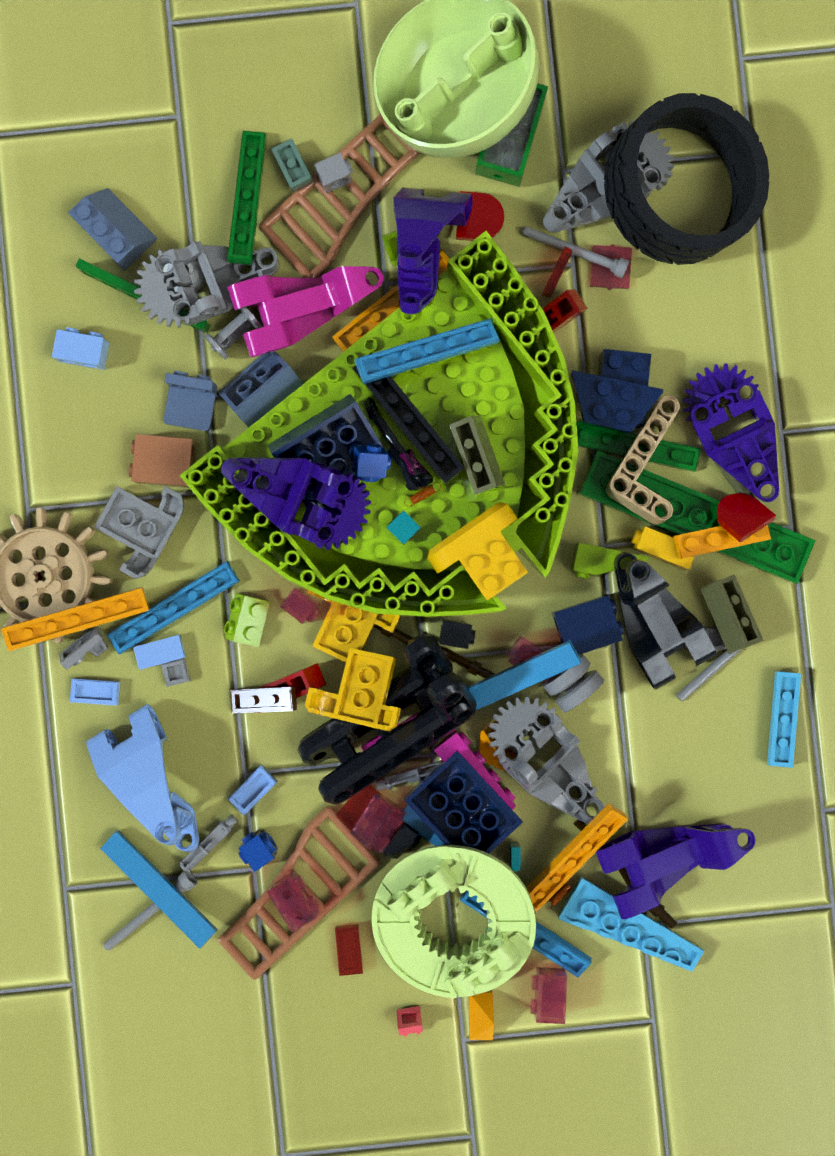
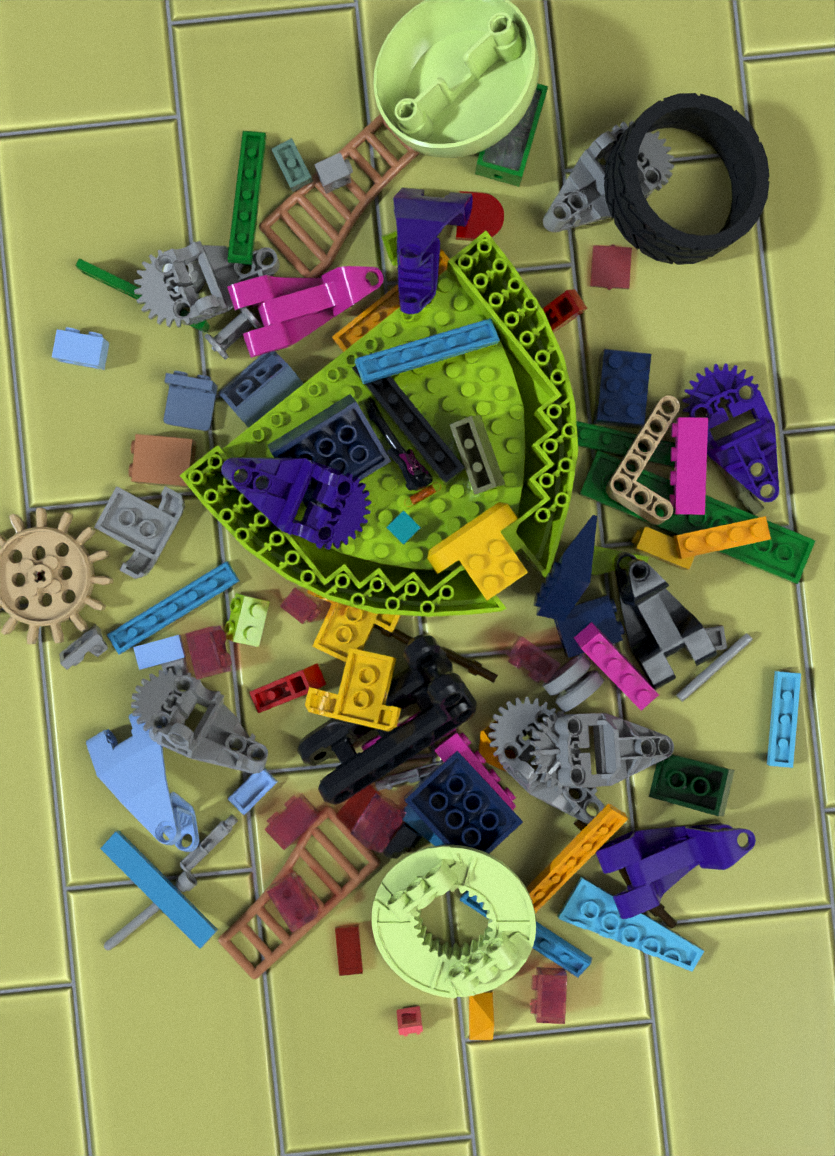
light orange plate [1,587,150,652] -> none
sand blue slope [68,188,157,271] -> none
light blue tile [70,678,120,705] -> none
tile [231,686,297,713] -> none
blue brick [238,831,278,872] -> none
blue brick [352,443,391,482] -> none
black brick [439,620,476,649] -> none
dark azure tile [467,640,582,710] -> none
teal tile [510,842,521,871] -> none
light grey piece [521,227,630,279] -> none
clear red tile [542,246,573,298] -> none
orange piece [545,879,575,909] -> none
dark blue wing [571,370,663,433] -> none
olive brick [701,574,764,654] -> none
red tile [717,493,776,543] -> none
none -> light grey connector [131,669,268,774]
none -> clear pink brick [185,626,232,680]
none -> clear pink brick [265,793,320,850]
none -> light grey connector [530,711,674,792]
none -> dark blue slope [534,515,597,621]
none -> dark pink brick [574,622,659,710]
none -> dark green slope [649,754,734,816]
none -> dark pink brick [669,417,708,515]

